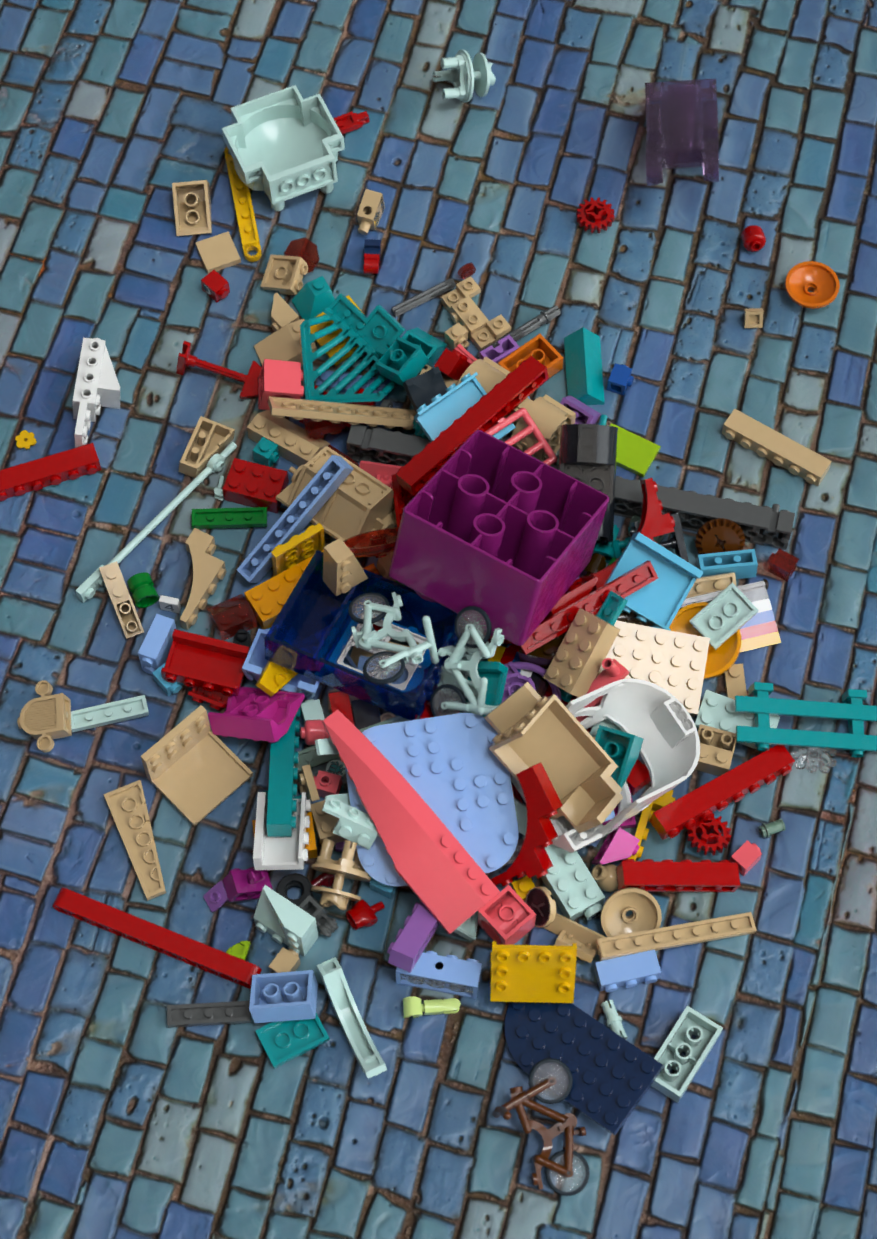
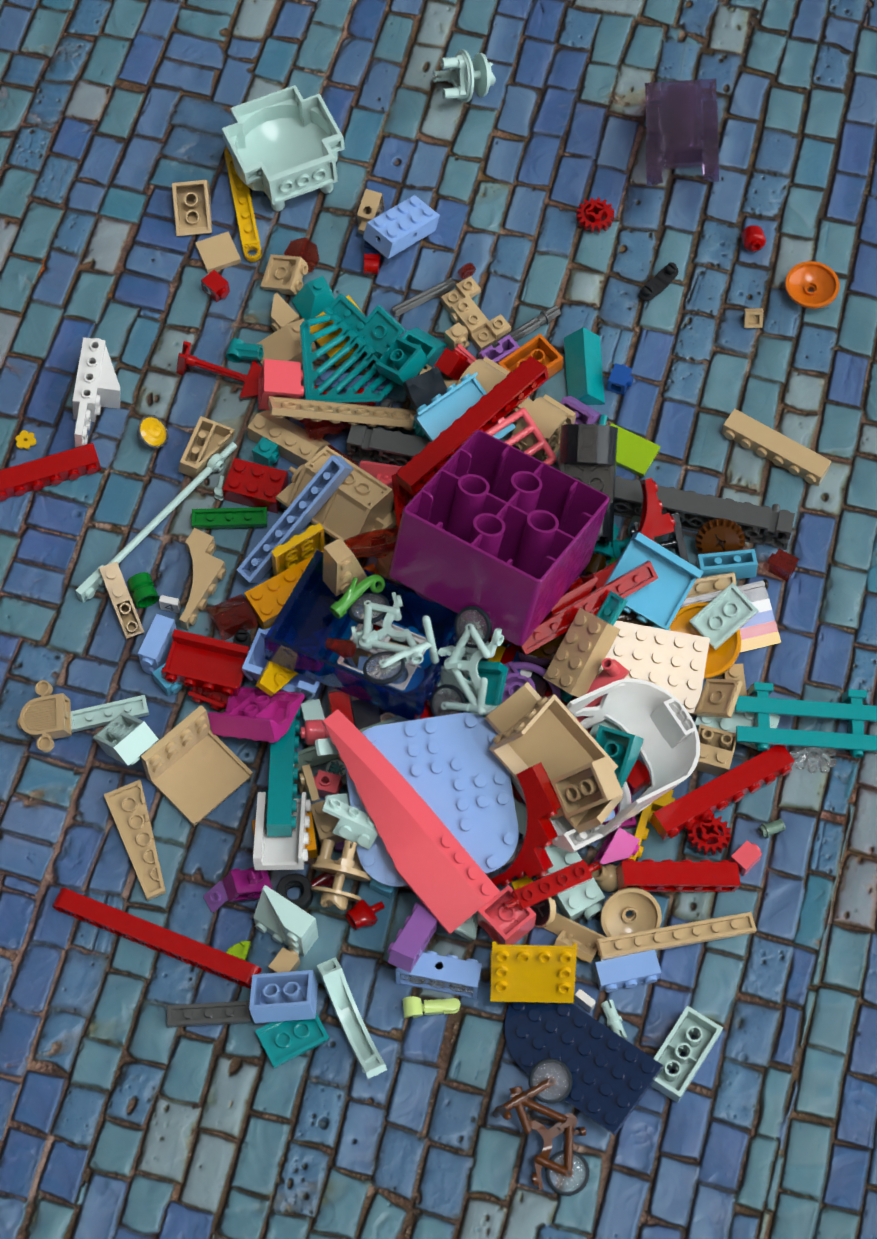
dark grey brick [298,895,339,937] -> none
red hinge [333,111,369,135] -> none
none -> light aqua brick [93,712,159,765]
none -> yellow piece [137,414,169,449]
none -> teal piece [225,338,264,363]
none -> clear red cone [325,637,357,659]
none -> bright green plant [329,574,385,619]
none -> light blue brick [363,195,440,259]
none -> red plate [502,860,601,911]
none -> tan brick [551,756,623,819]
none -> white tile [574,989,596,1013]
none -> black piece [639,262,678,301]
none -> tan tile [695,679,743,718]

